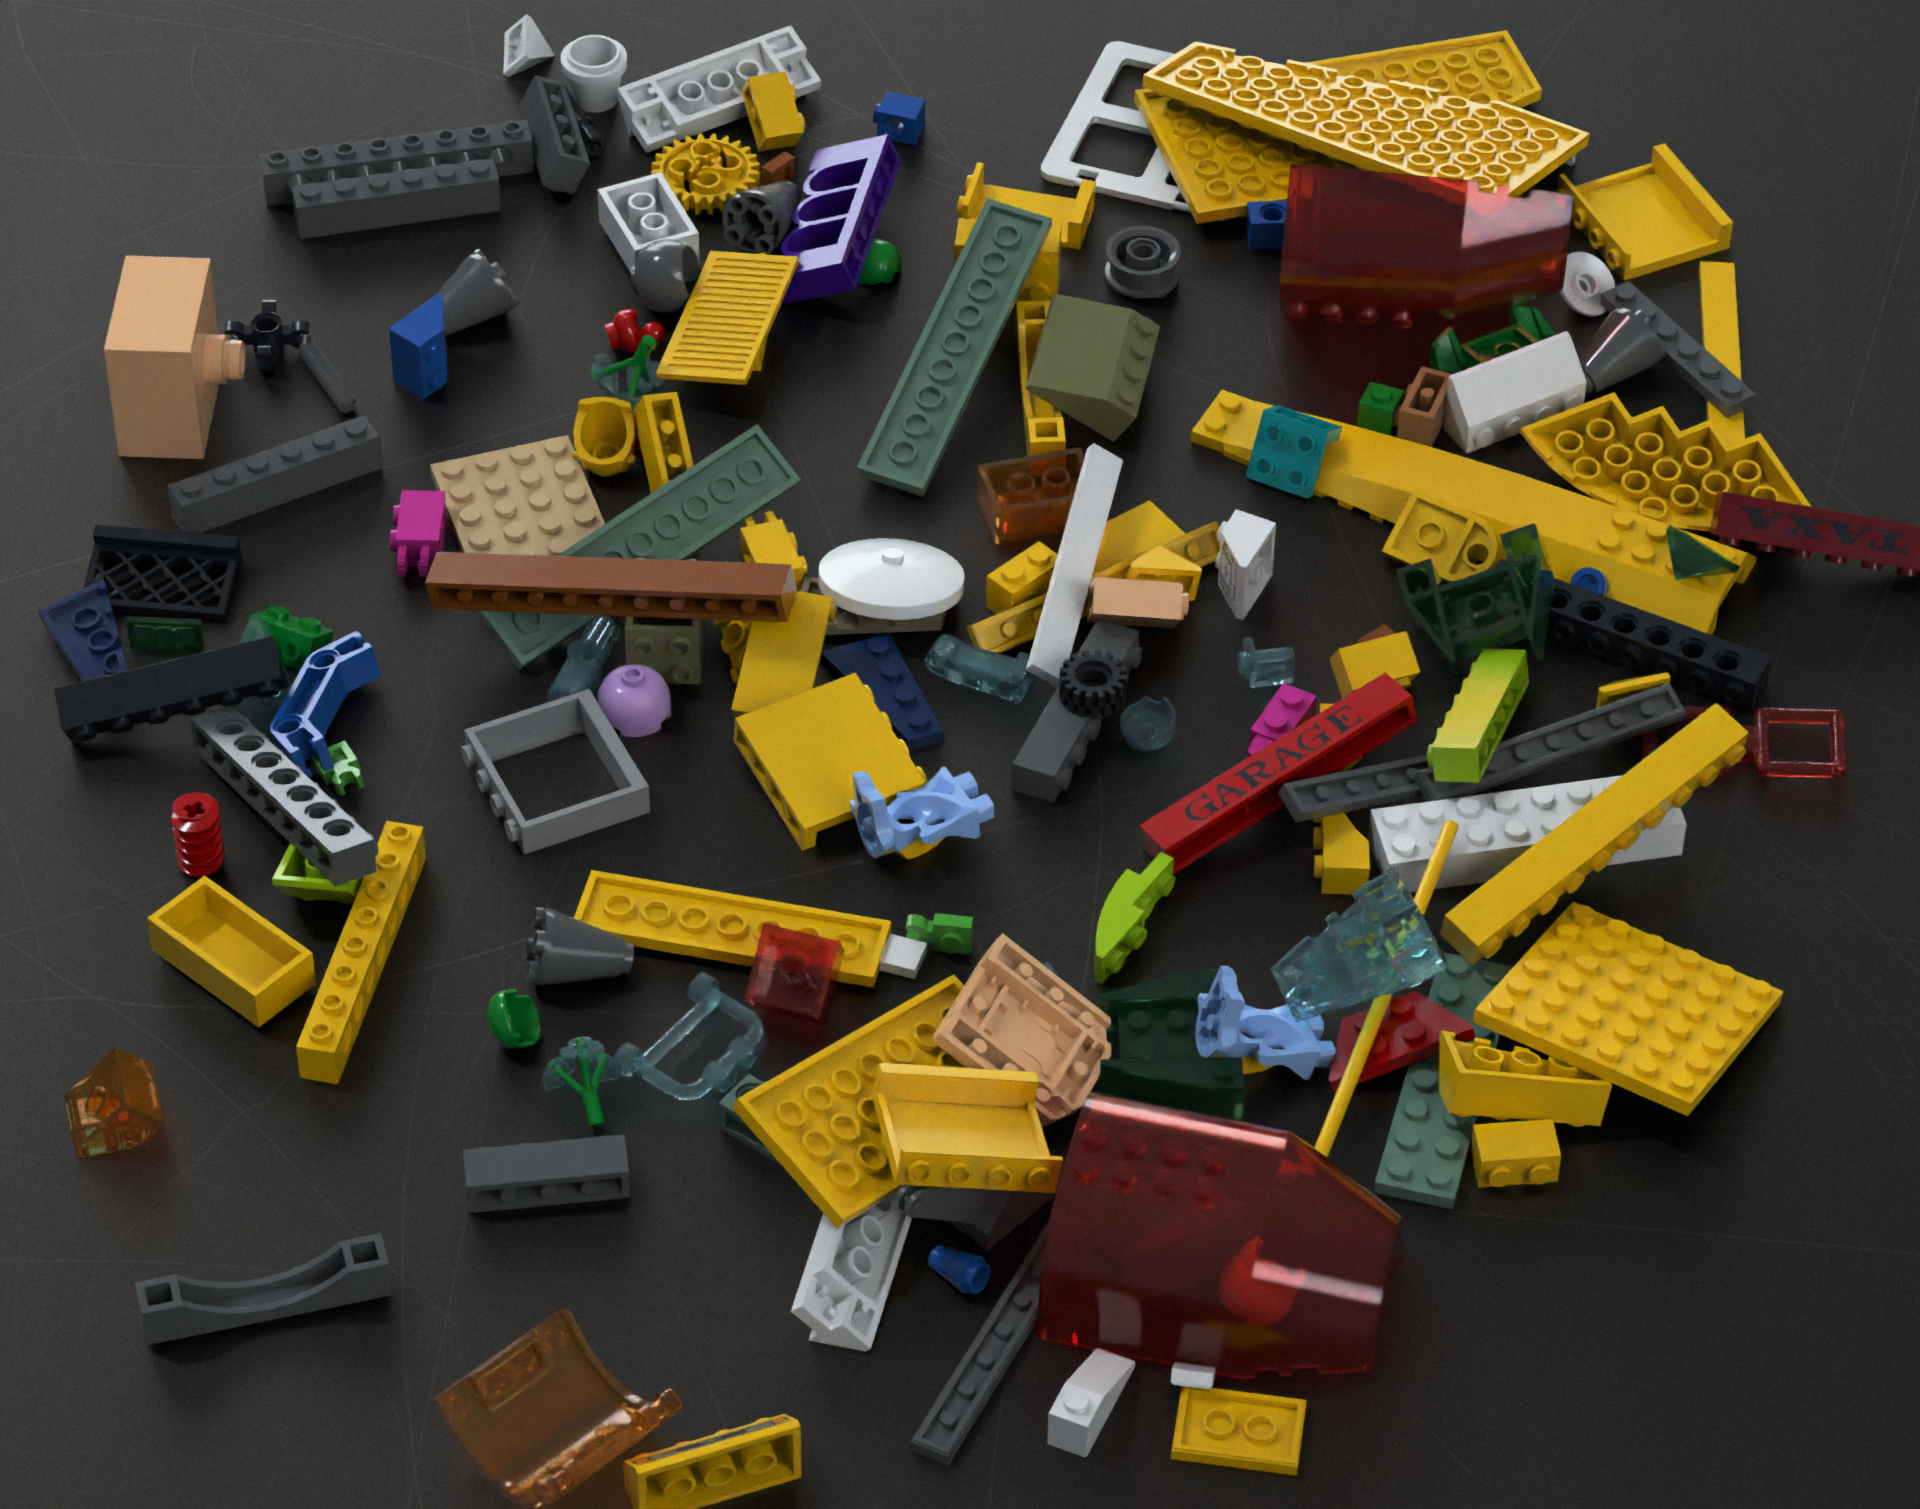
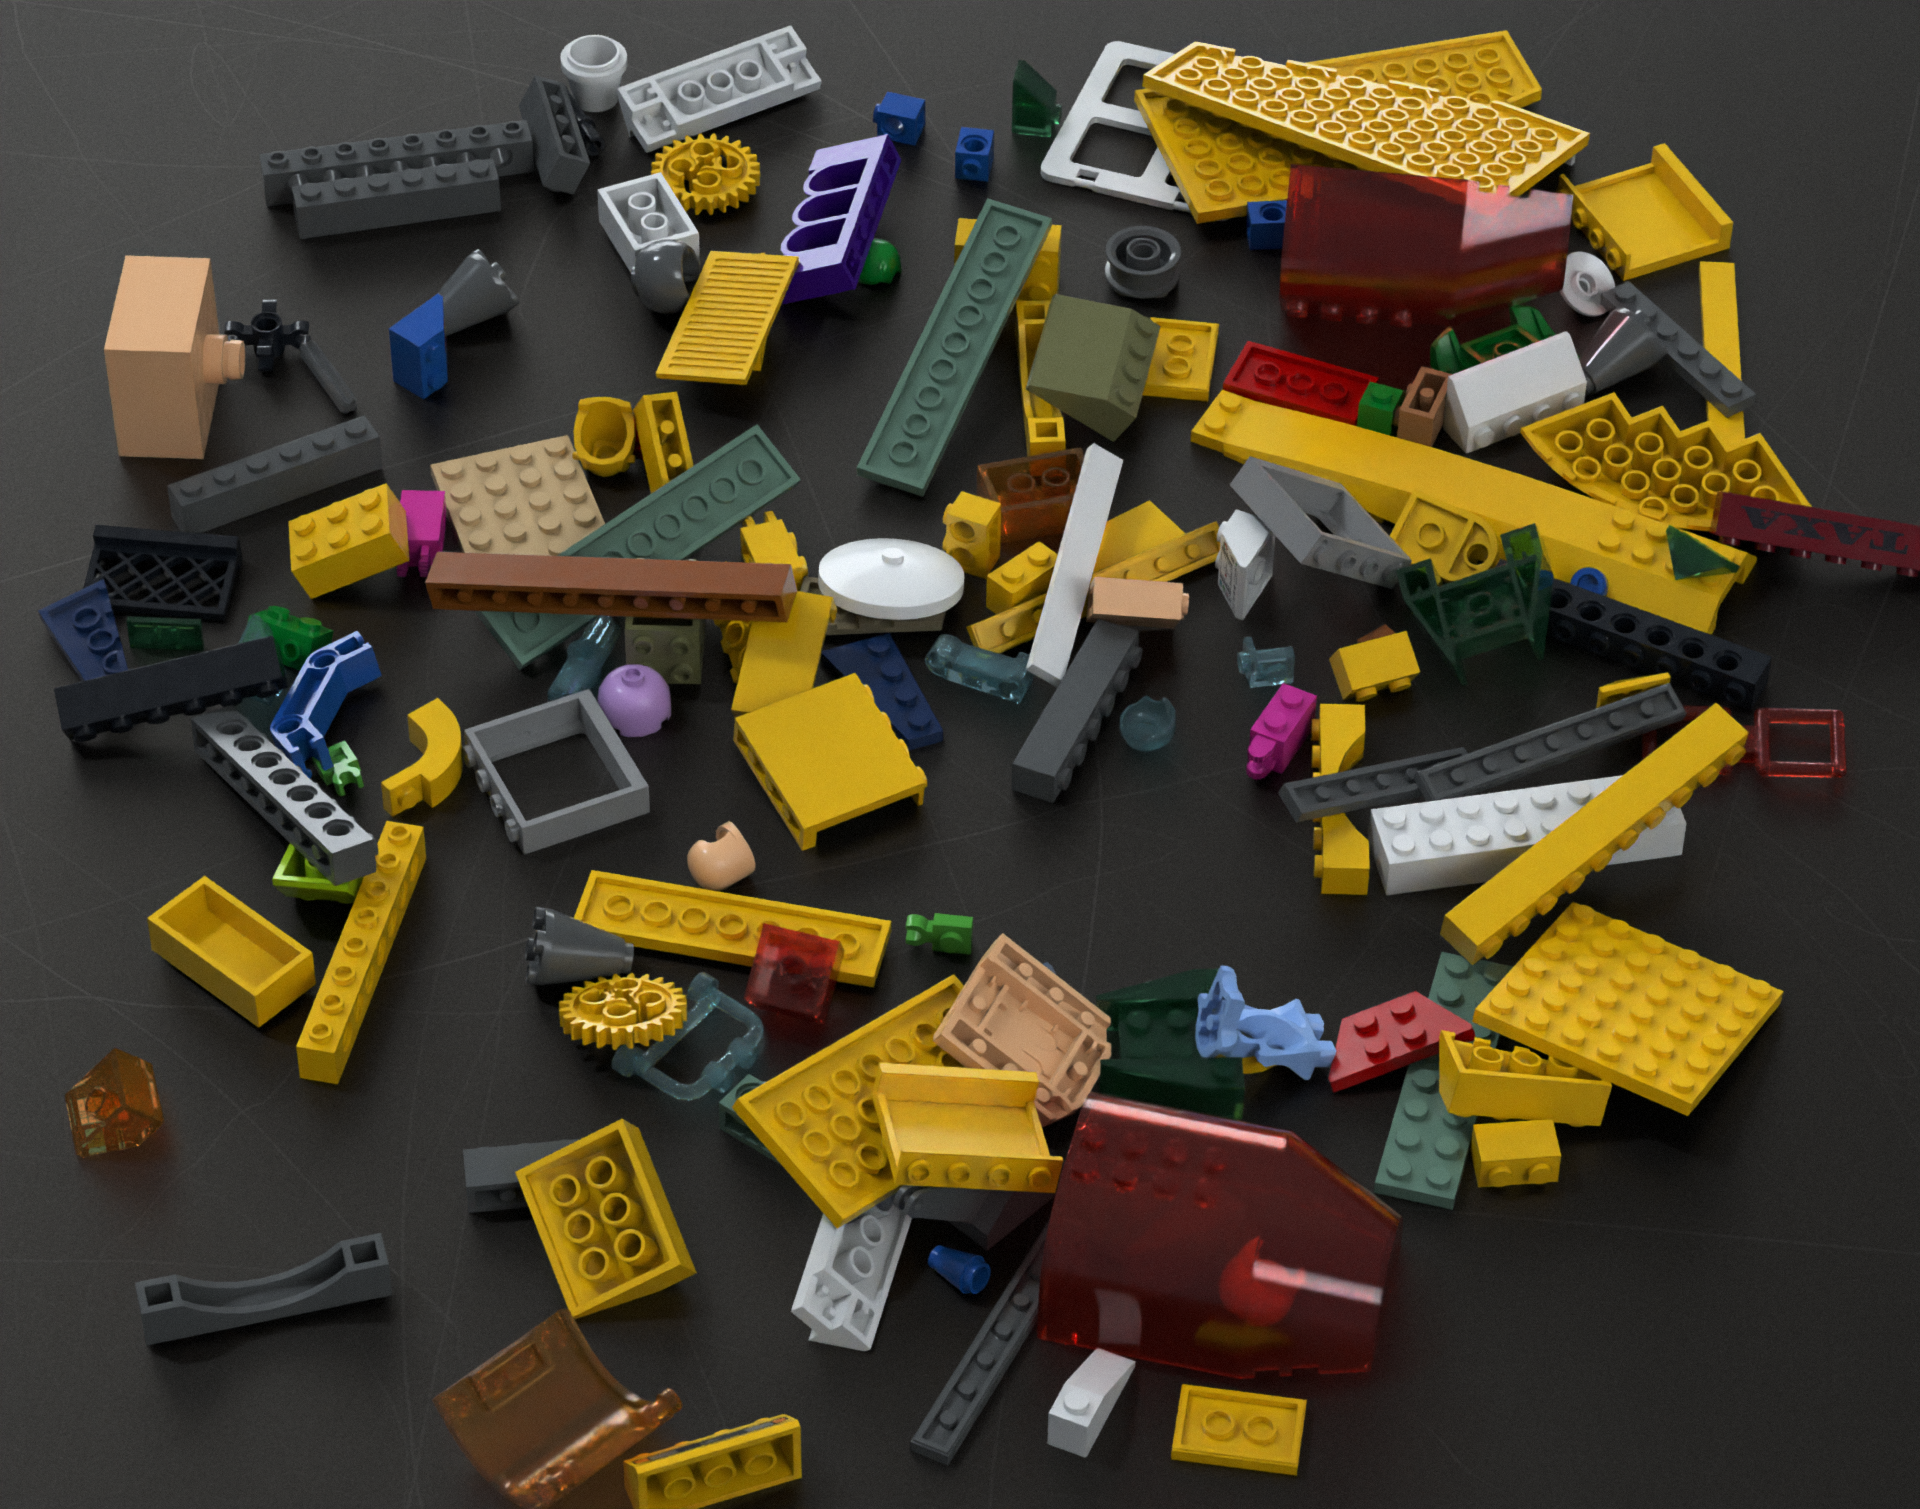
red piece [171,792,225,877] -> none
green hair [486,989,541,1049] -> none
white slope [503,14,555,77] -> none
plant [542,1036,622,1128] -> none
clear light blue plant [591,335,664,408] -> none
red animal [604,309,665,353] -> none
dark grey cone [723,181,801,255] -> none
yellow brick [741,71,805,152] -> none
dark orange plate [761,151,795,186] -> none
light blue hips [850,767,995,860] -> none
white tile [879,934,927,979] -> none
yellow panel [957,162,1096,250] -> none
black tyre [1059,650,1127,719] -> none
lime slope [1094,852,1175,985] -> none
yellow slope [1127,545,1202,601] -> none
red brick [1139,672,1417,874] -> none
white tile [1170,1362,1216,1390] -> none
teal bracket [1246,405,1342,499] -> none
clear light blue wedge [1270,867,1450,1022] -> none
yellow piece [1301,820,1459,1187] -> none
lime brick [1427,649,1529,783] -> none
none -> yellow brick [289,483,410,599]
none -> yellow arch [381,698,463,817]
none -> yellow slope [515,1118,697,1319]
none -> yellow gear [559,973,687,1050]
none -> light nougat helmet [687,821,756,891]
none -> yellow brick [942,491,1001,579]
none -> blue brick [955,127,994,182]
none -> clear green slope [1012,60,1062,137]
none -> yellow tile [1142,317,1219,402]
none -> red plate [1223,341,1379,426]
none -> light grey piece [1230,456,1412,589]

